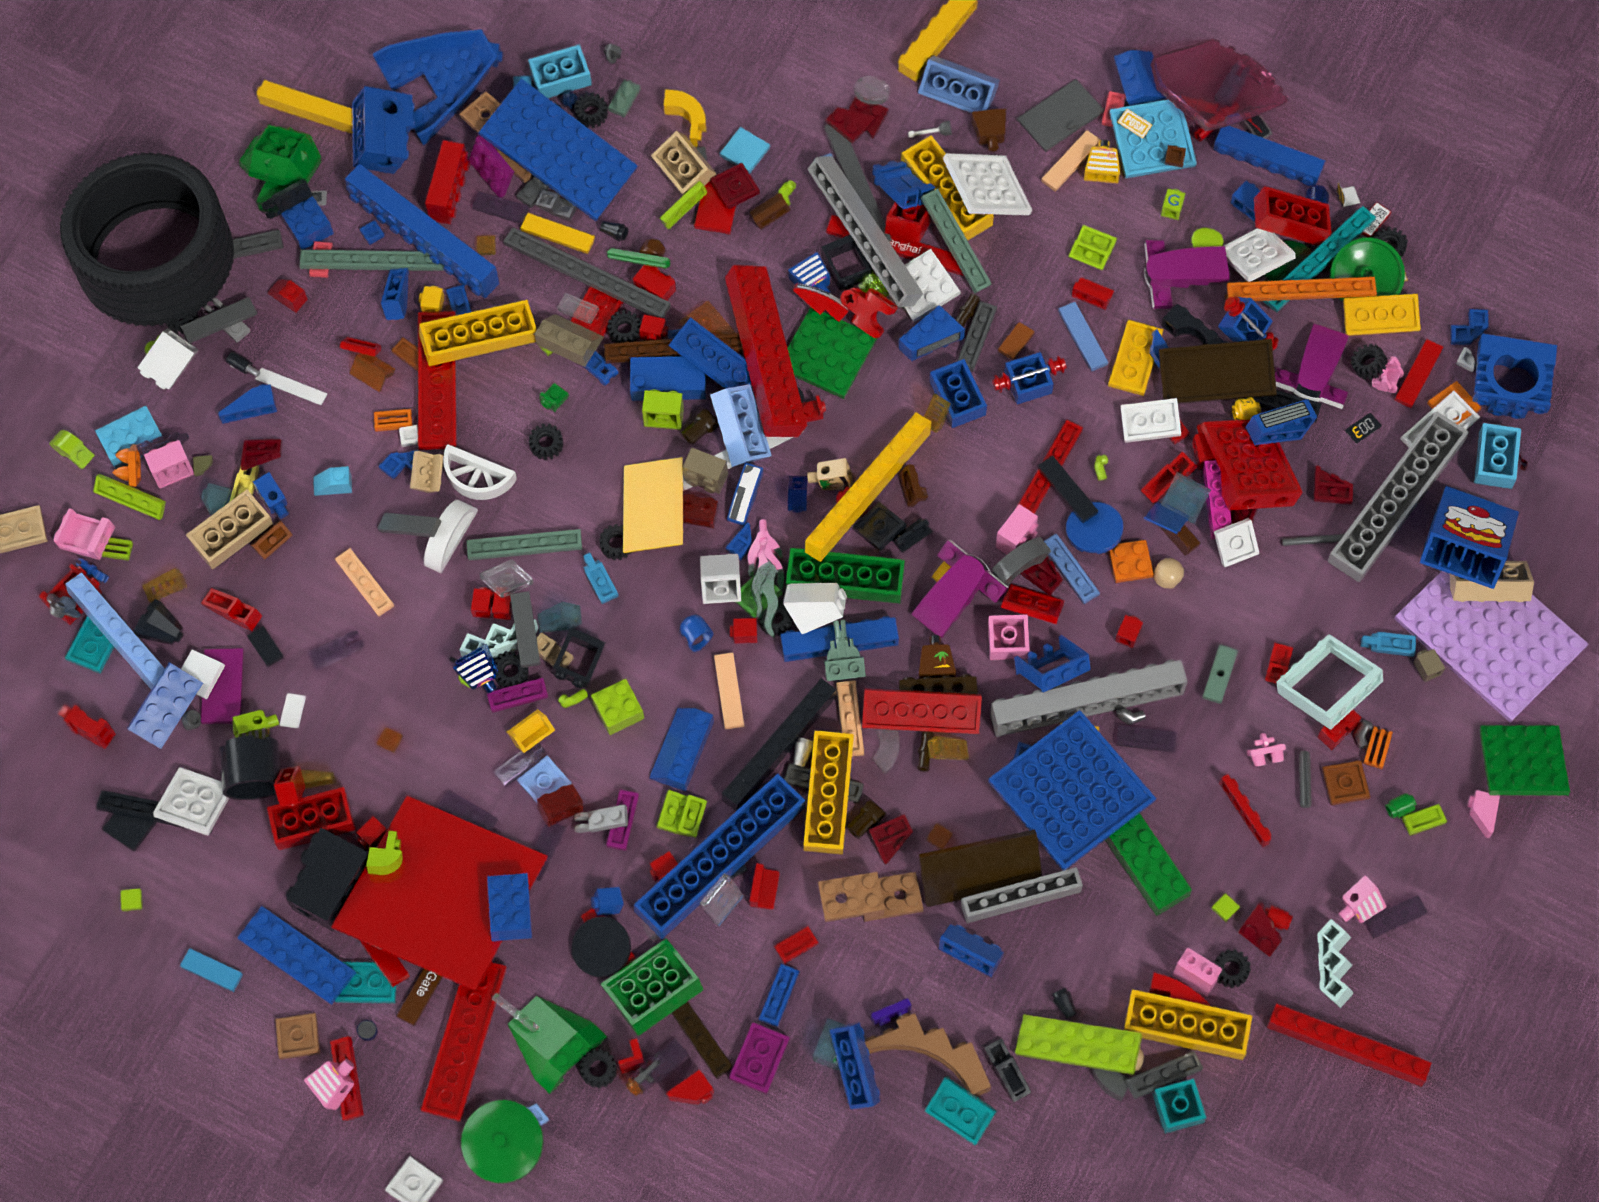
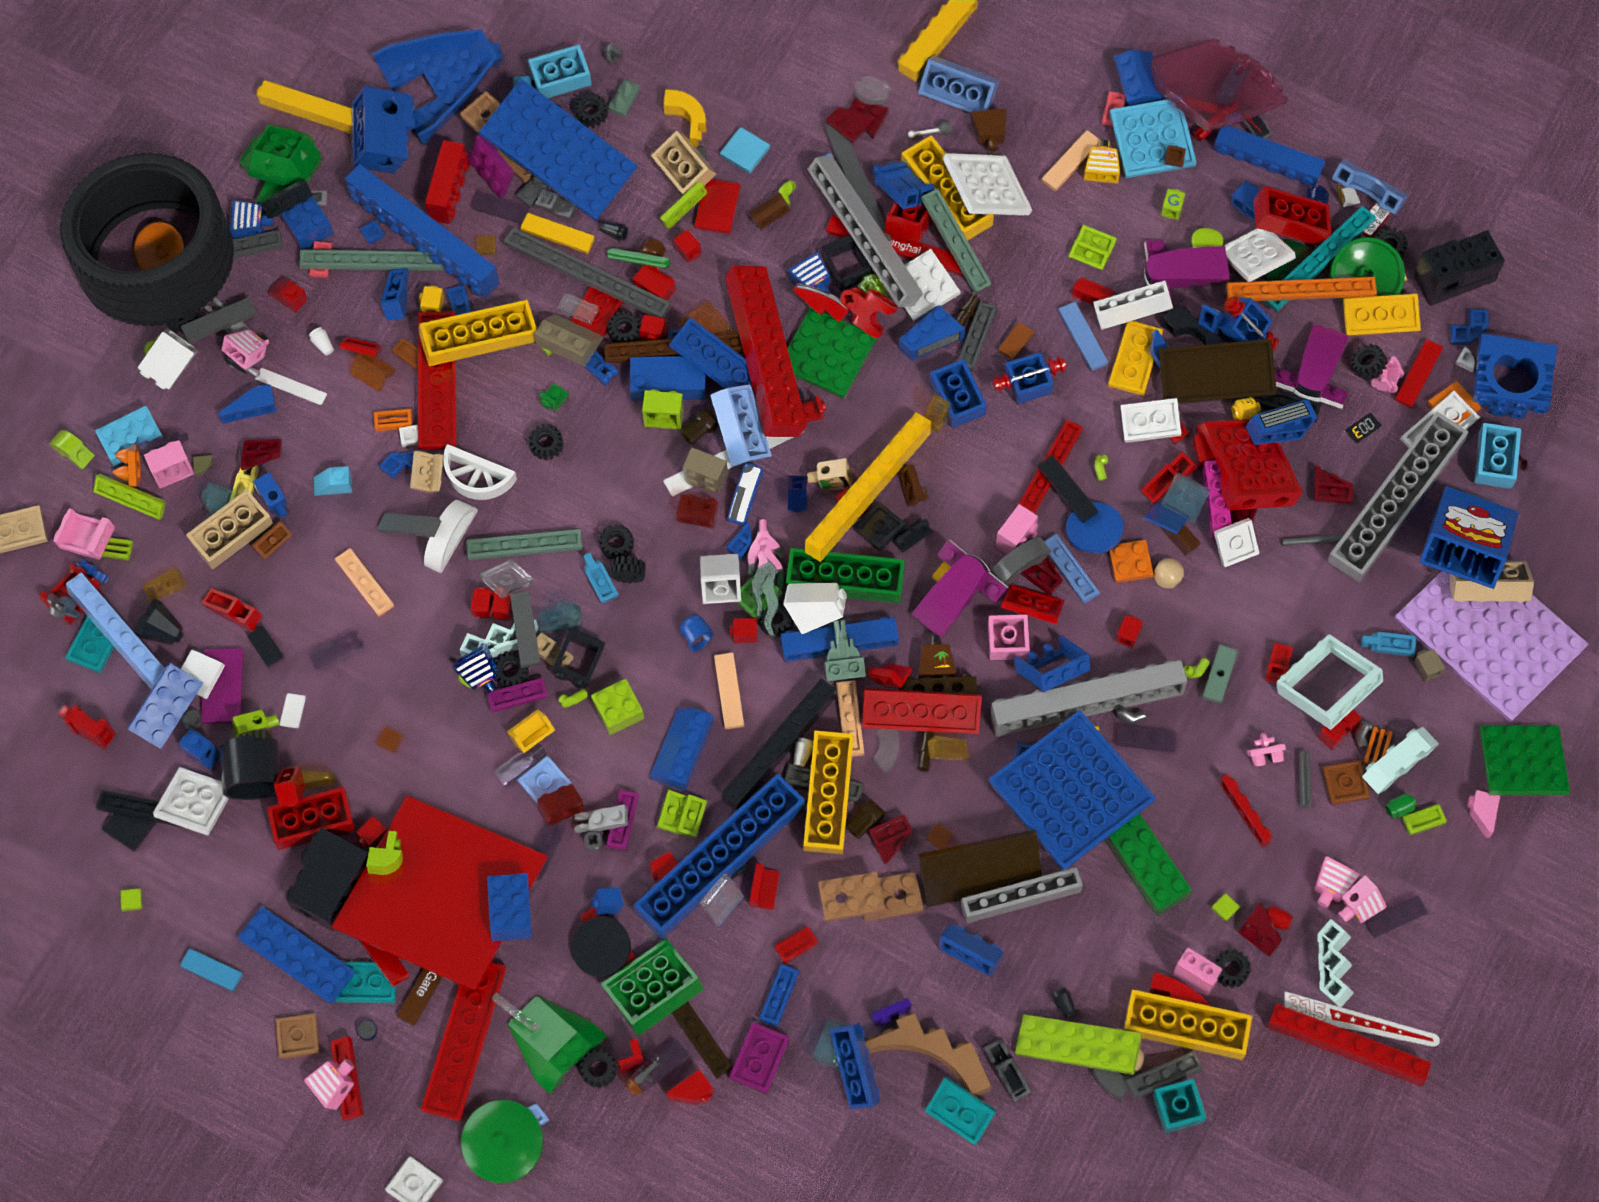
clear purple tile [438,790,498,831] -> none
dark blue plate [563,90,577,109] -> none
yellow piece [623,457,684,553] -> none
dark red plate [710,163,760,210] -> none
dark grey container [1016,79,1105,152] -> none
sticker [1117,109,1152,138] -> none
none -> orange hat [134,222,184,270]
none -> blue torso [179,728,220,771]
none -> bright pink torso [222,330,269,370]
none -> blue torso [230,200,274,239]
none -> white cone [309,327,334,356]
none -> dark grey bush [584,831,602,851]
none -> black tyre [610,556,646,584]
none -> red brick [673,229,702,263]
none -> red panel [865,663,913,688]
none -> white brick [1093,281,1173,330]
none -> lime arm [1183,658,1210,678]
none -> blue slope [1198,304,1224,334]
none -> sticker [1285,992,1440,1047]
none -> bright pink torso [1314,856,1360,908]
none -> medium blue arch [1332,159,1408,214]
none -> light aqua brick [1362,727,1439,794]
none -> black piece [1414,230,1505,306]

